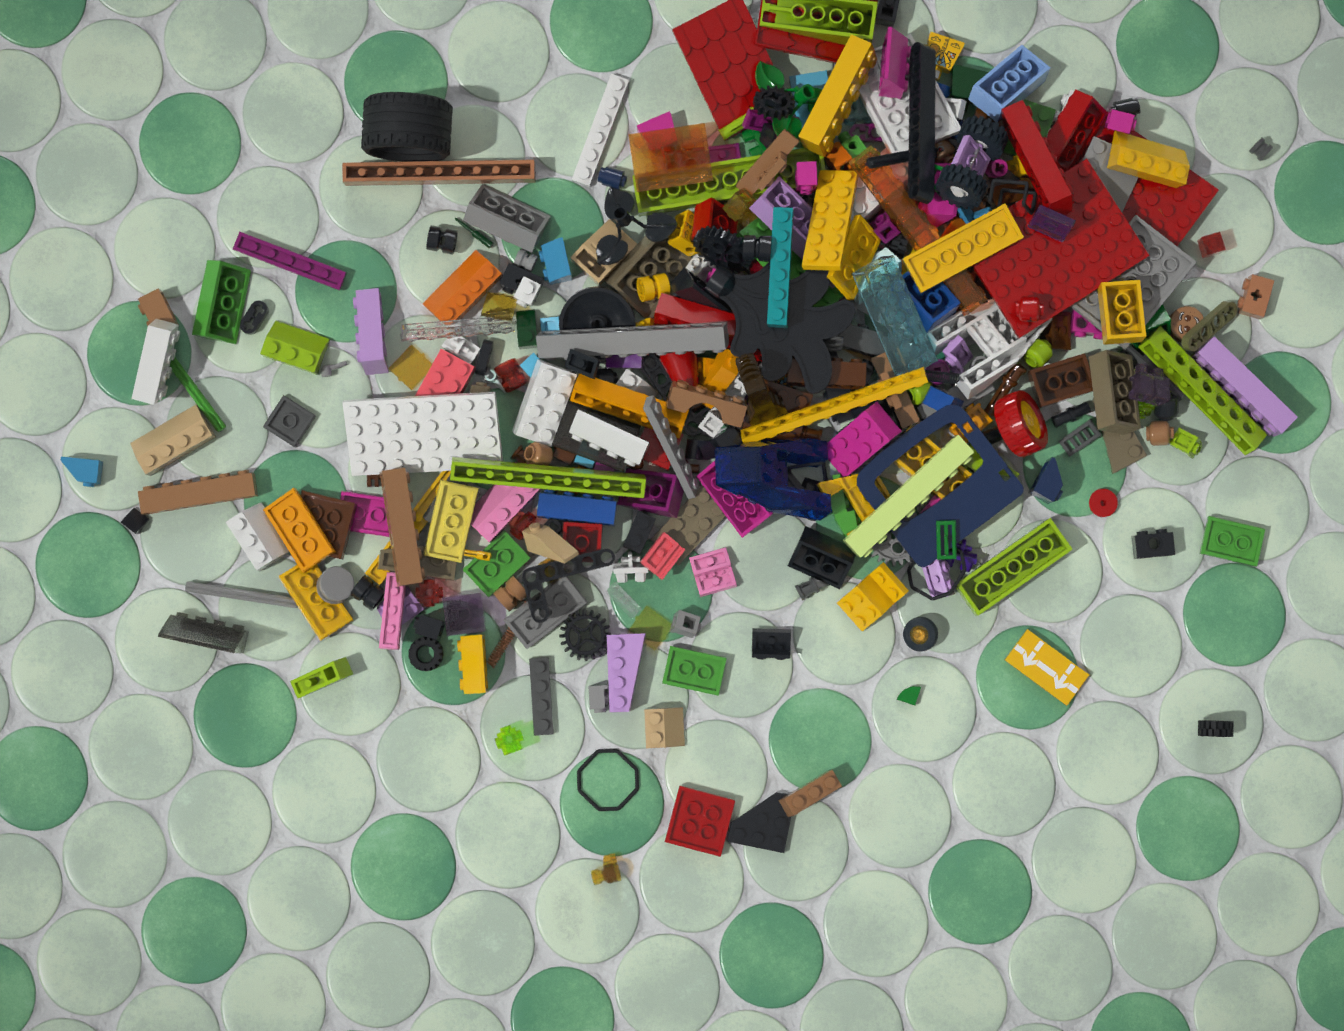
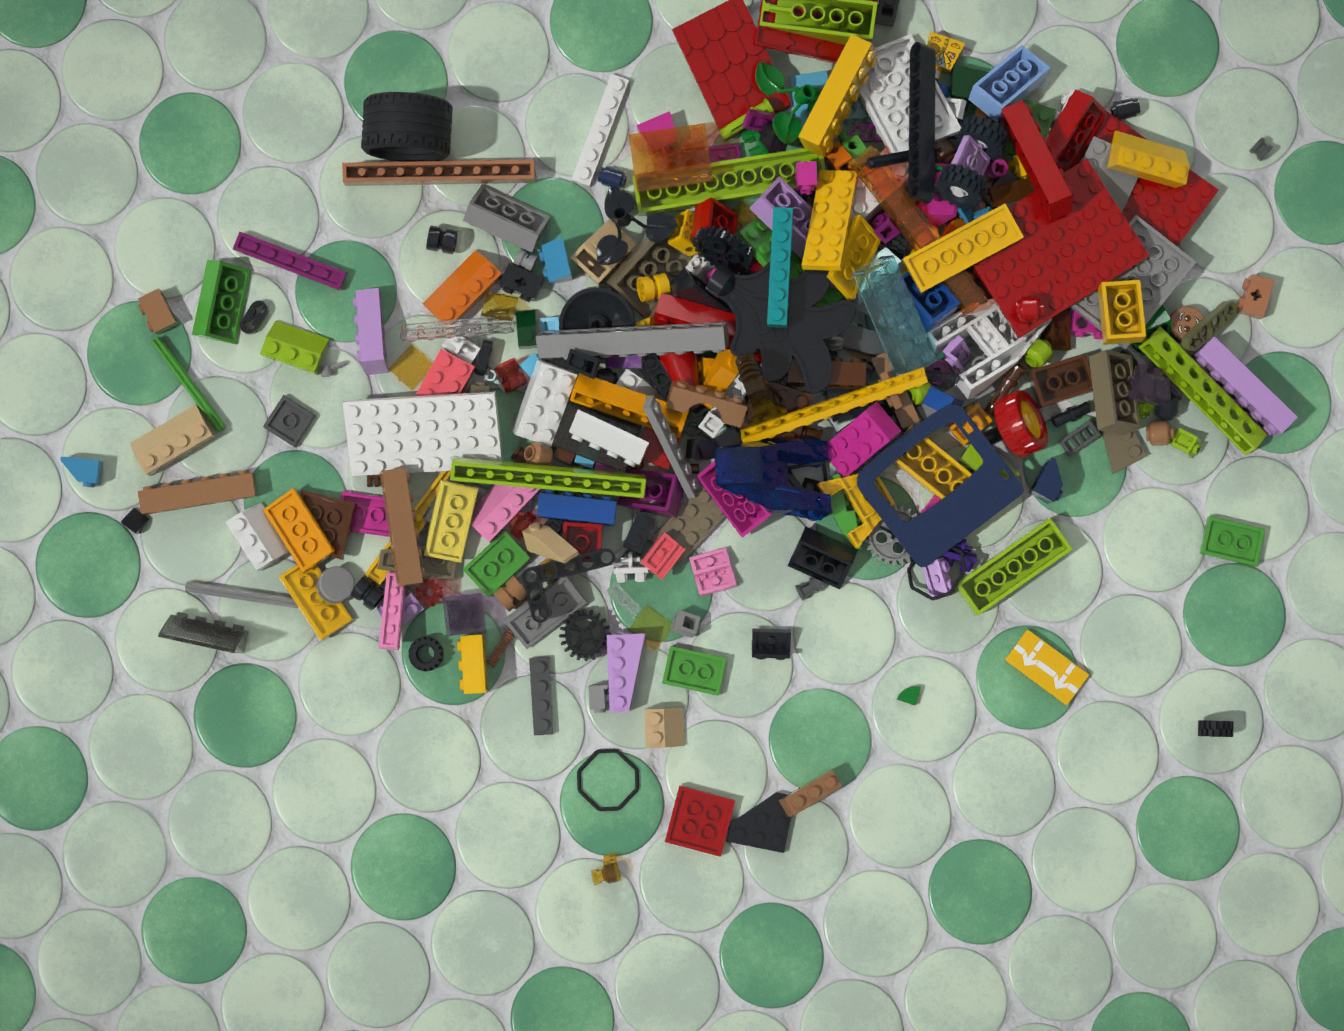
white brick [132,319,180,405] -> none
lime slope [290,657,353,699] -> none
black brick [413,614,446,640] -> none
dark green piece [455,218,494,249] -> none
yellow pin [464,549,491,561] -> none
clear neon green brick [495,725,524,756] -> none
white bracket [513,276,541,308] -> none
clear yellow brick [723,188,756,222] -> none
medium nougat bracket [736,129,799,197] -> none
black wheel [743,235,772,262] -> none
black gear [753,85,795,120] -> none
yellow bracket [837,562,909,631] -> none
yellowish green brick [843,435,974,558] -> none
dark pink slope [878,27,911,99] -> none
black wheel [903,617,938,652] -> none
green tile [936,520,957,560] -> none
black piece [988,179,1037,215] -> none
clear purple tile [1028,205,1076,242] -> none
red piece [1089,489,1118,517] -> none
dark pink brick [1105,109,1137,134] -> none
black brick [1131,529,1175,559] -> none
clear red brick [1197,232,1226,258] -> none

